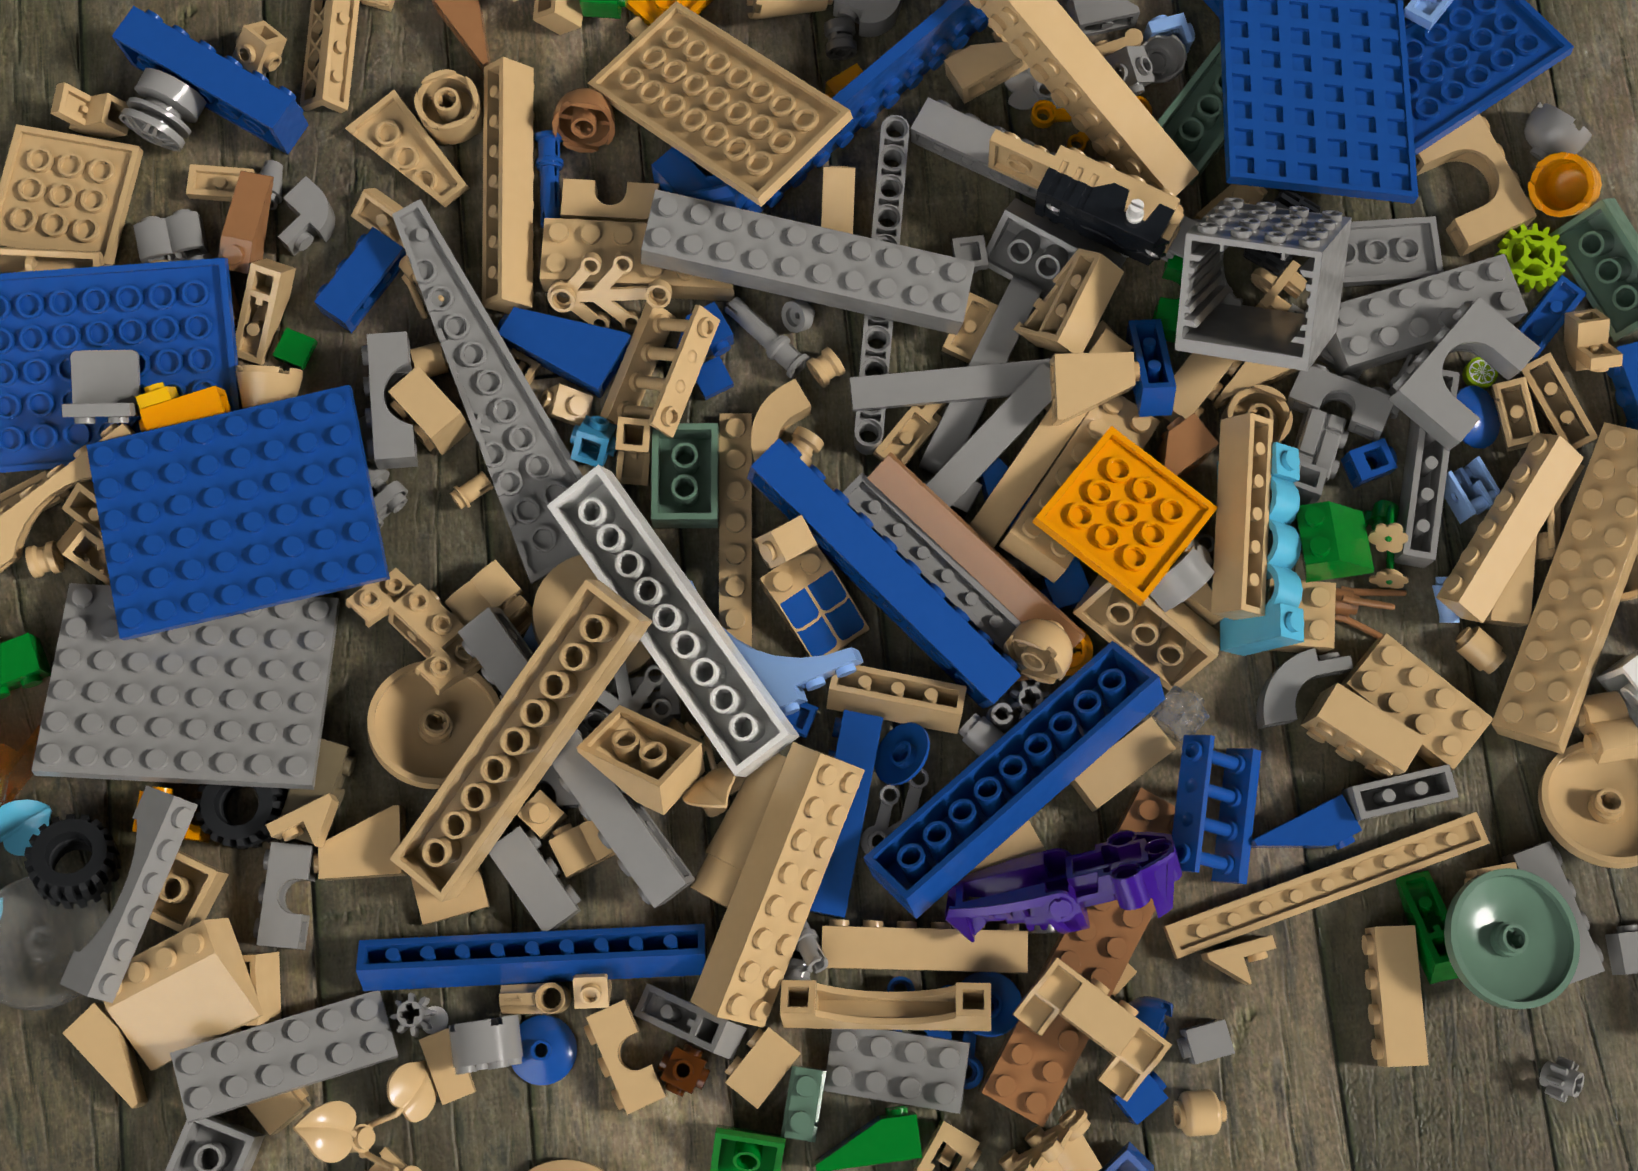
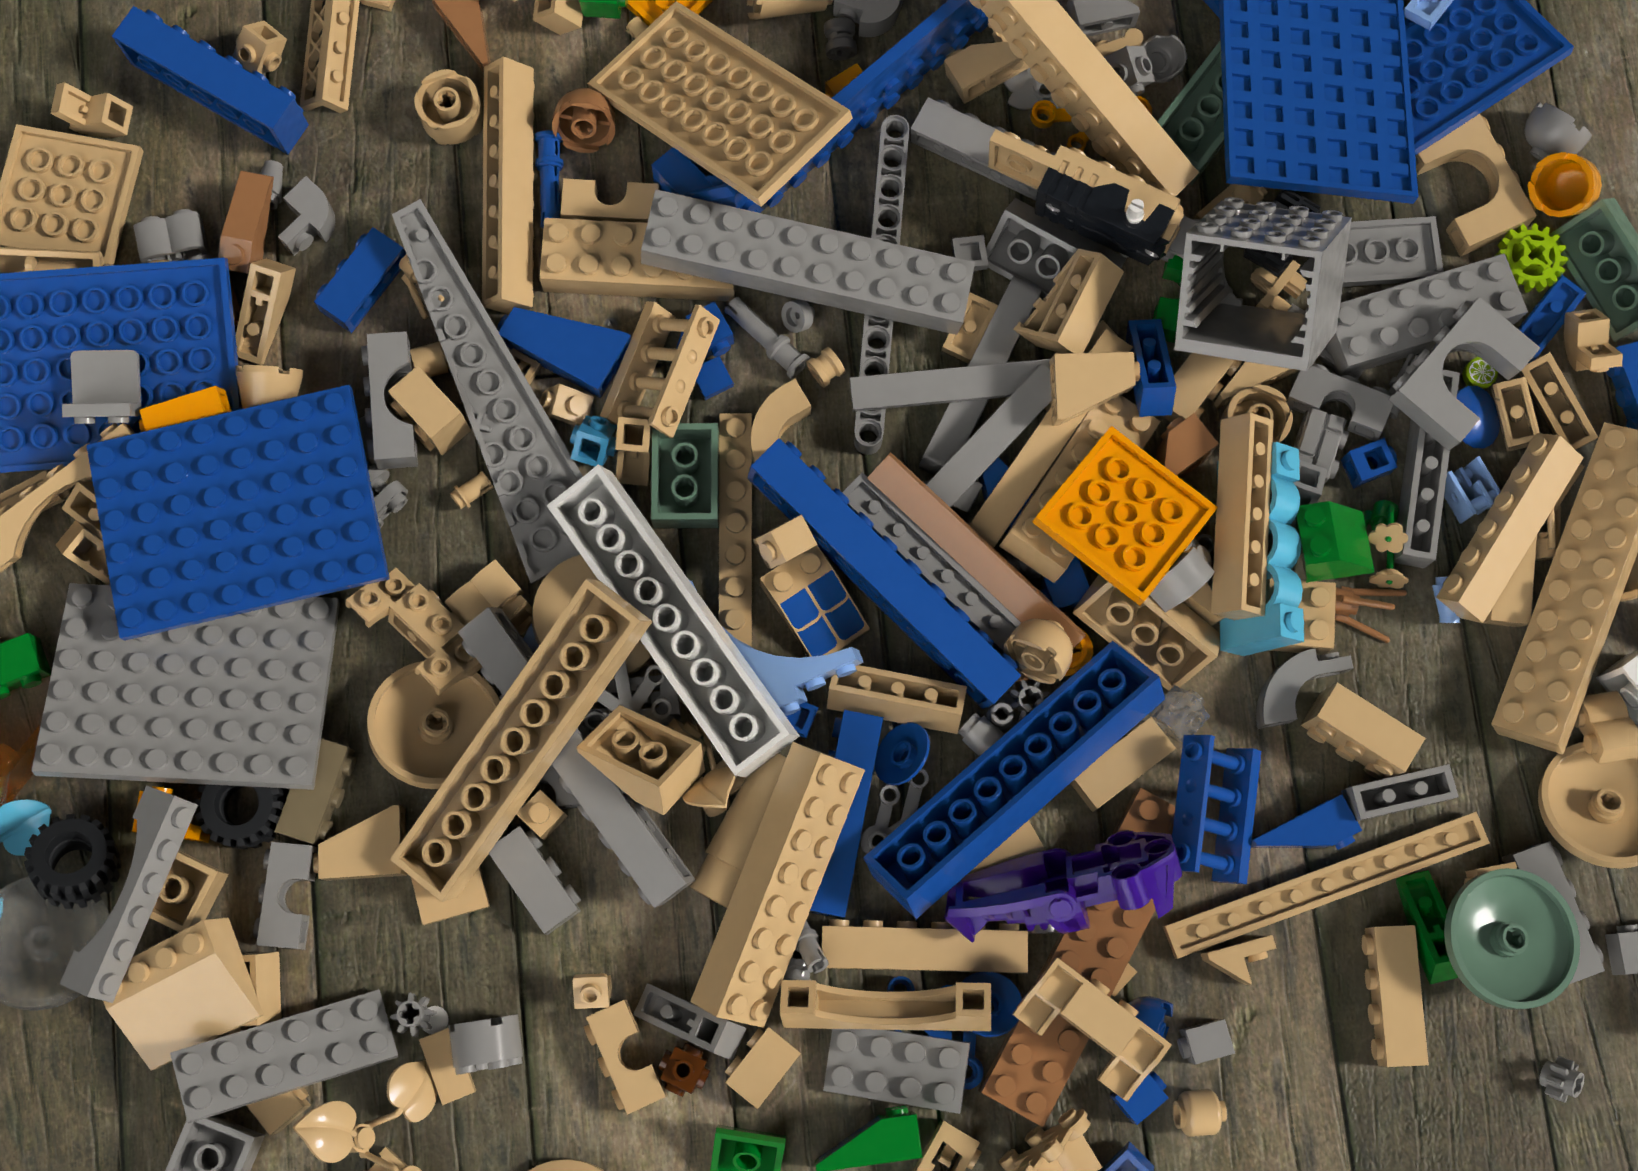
tan wheel [25,540,64,579] -> none
tan slope [63,1003,148,1109] -> none
light grey wheel [119,68,206,152] -> none
yellow plate [135,382,179,409] -> none
tan plate [186,164,256,202] -> none
tan slope [266,793,339,848] -> none
green tile [272,327,318,371] -> none
tan wing [345,90,470,208] -> none
tan slope [351,188,405,249] -> none
blue brick [356,924,707,991] -> none
tan piece [499,982,571,1015] -> none
blue dish [511,1015,577,1085] -> none
tan plant [547,251,673,332] -> none
tan brick [548,816,616,879] -> none
sand green brick [781,1065,826,1142] -> none
tan wheel [791,426,824,467] -> none
tan slope [821,165,856,234] -> none
tan hinge [873,403,946,466] -> none
light blue bracket [1143,12,1195,53] -> none
tan brick [1341,633,1494,771] -> none
tan brick [1455,626,1507,674] -> none

